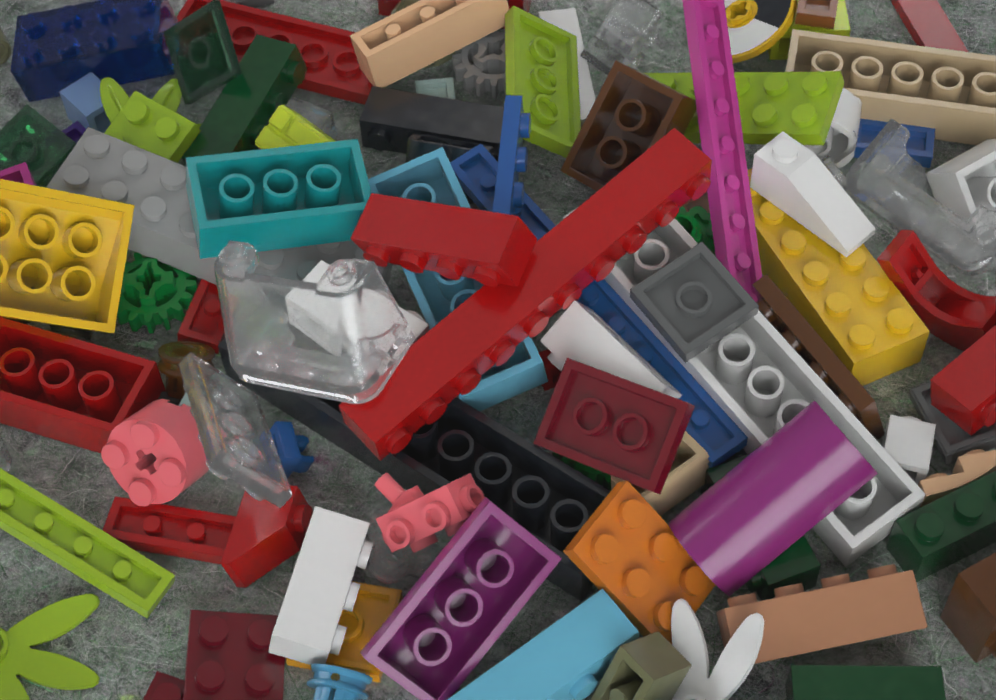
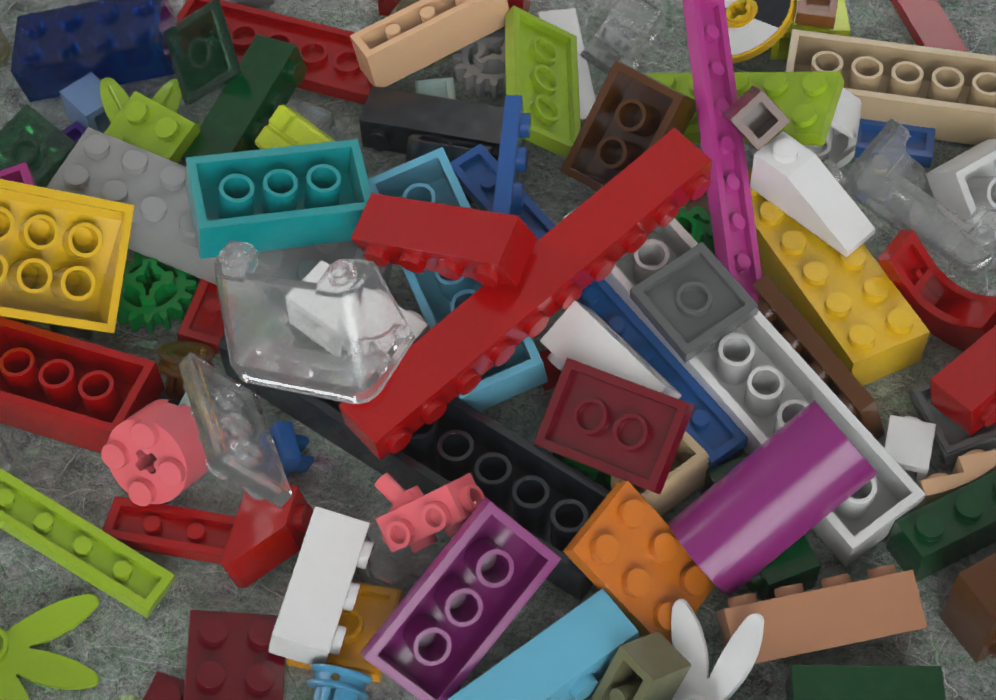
none -> brick [722,85,790,151]

